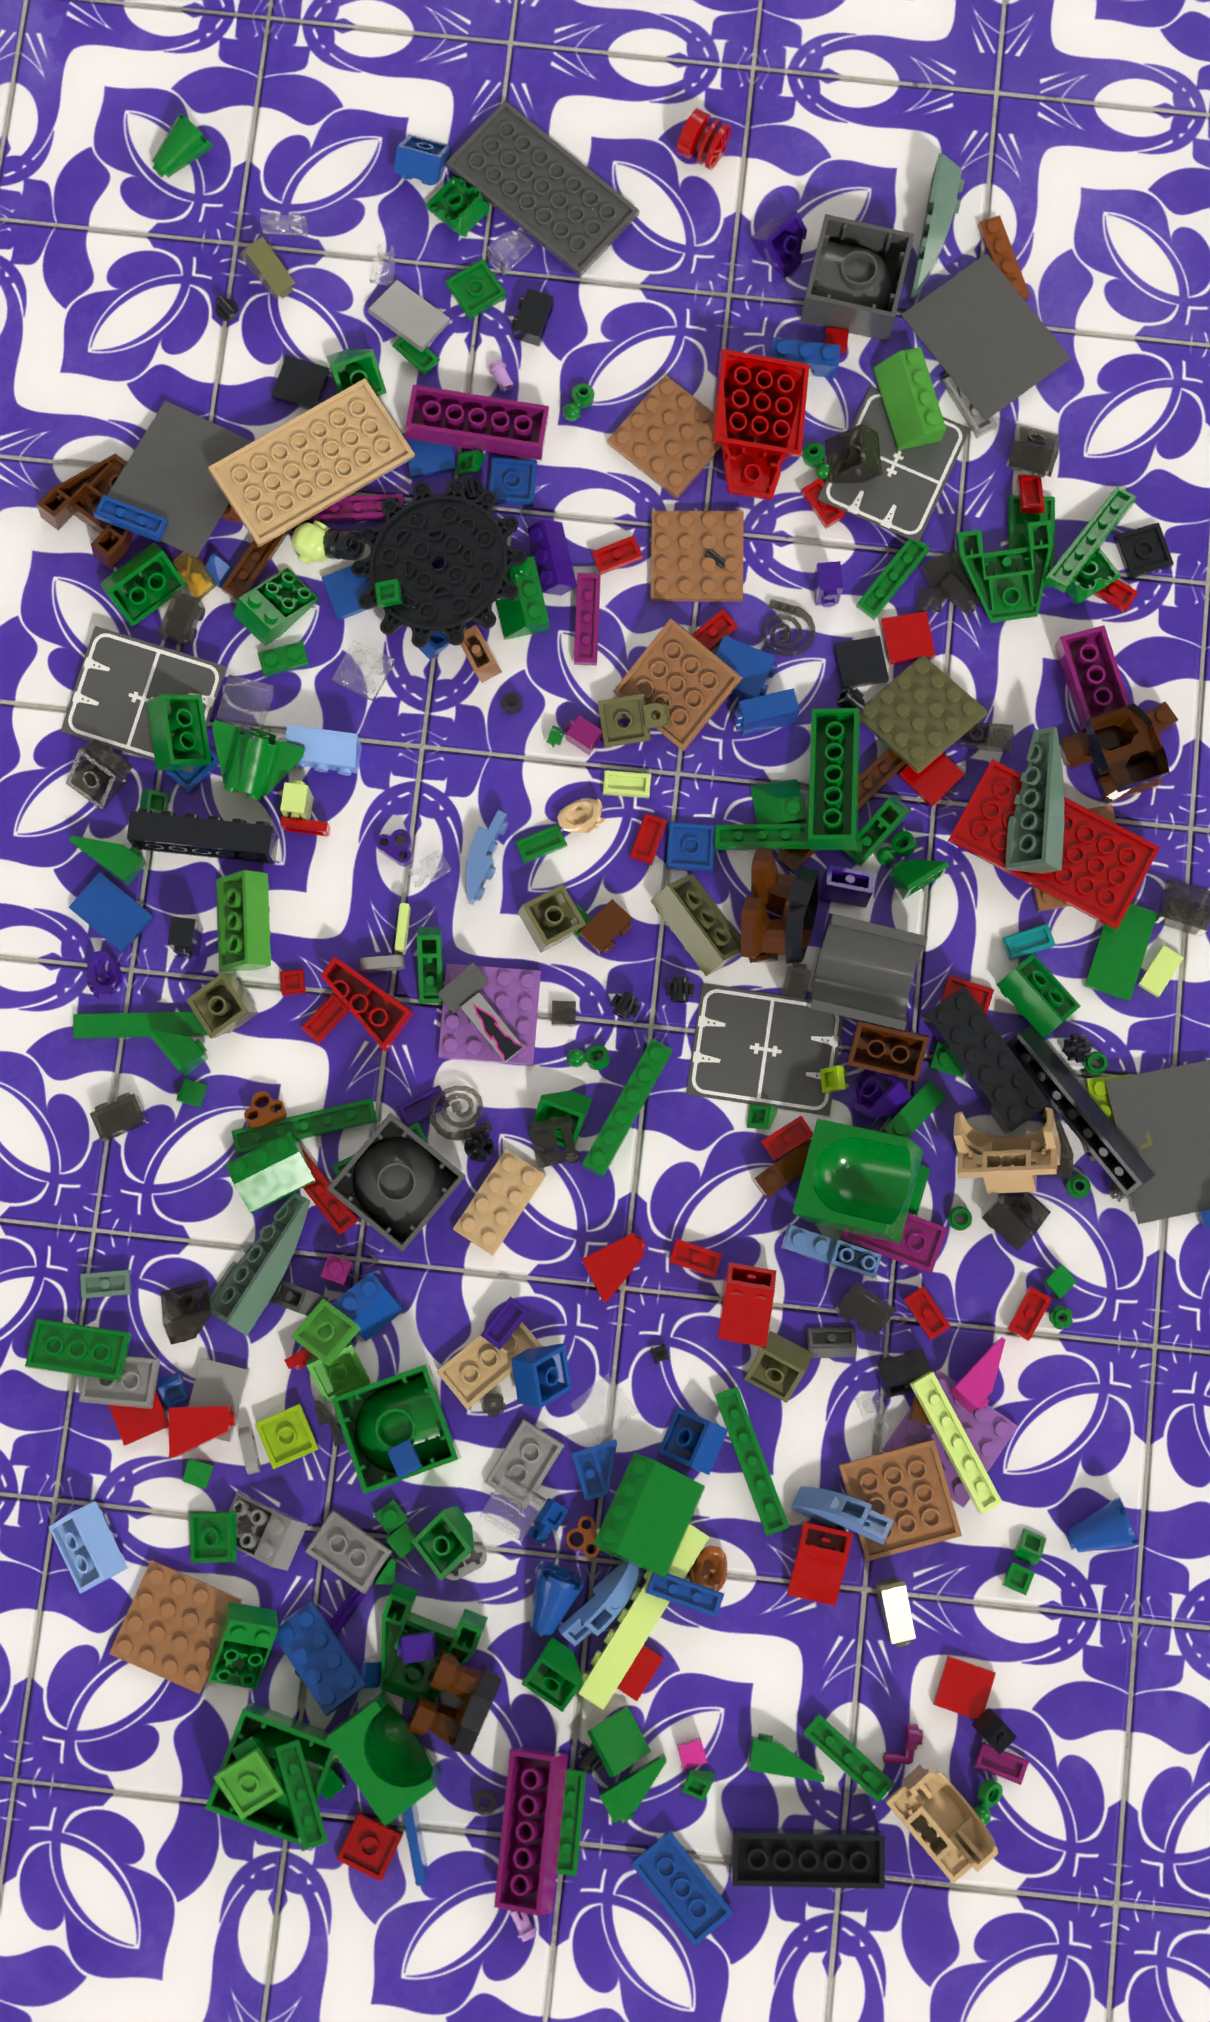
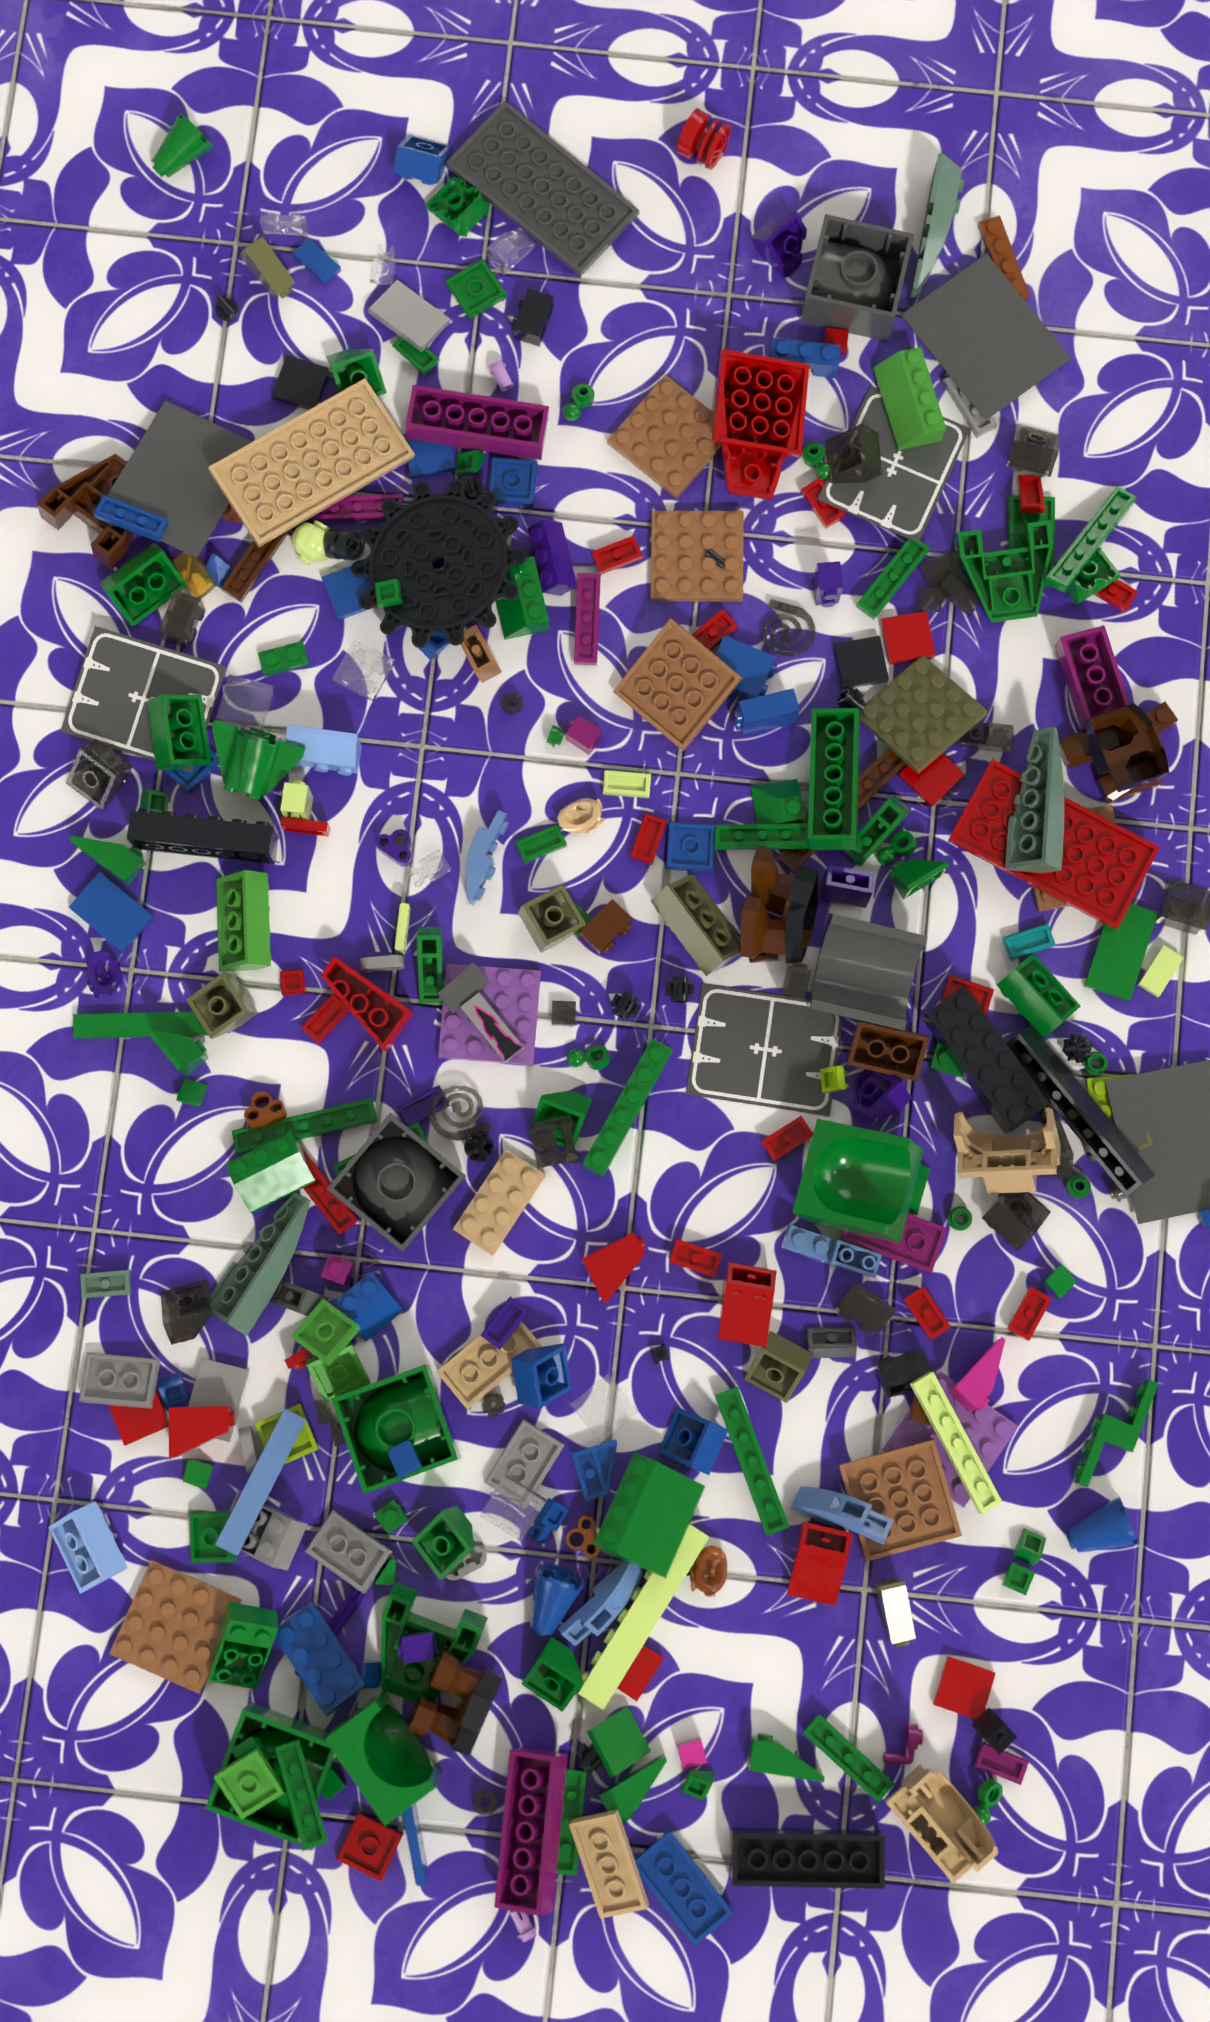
green tile [25,1319,132,1382] -> none
clear smoke brick [89,1092,149,1142] -> none
black brick [168,916,203,959] -> none
green slope [233,568,319,646] -> none
green slope [386,1522,417,1559] -> none
olive plate [598,694,671,748] -> none
blue tile [646,1573,724,1618] -> none
green slope [746,1104,778,1130] -> none
reddish brown slope [753,1139,811,1200] -> none
clear plate [854,1389,890,1436] -> none
green slope [881,1080,947,1138] -> none
green plate [1049,1305,1073,1330] -> none
black tile [1114,522,1174,579] -> none
none -> medium blue tile [215,1409,307,1556]
none -> blue tile [293,238,341,286]
none -> tan plate [569,1809,649,1919]
none -> green bracket [1073,1380,1159,1487]

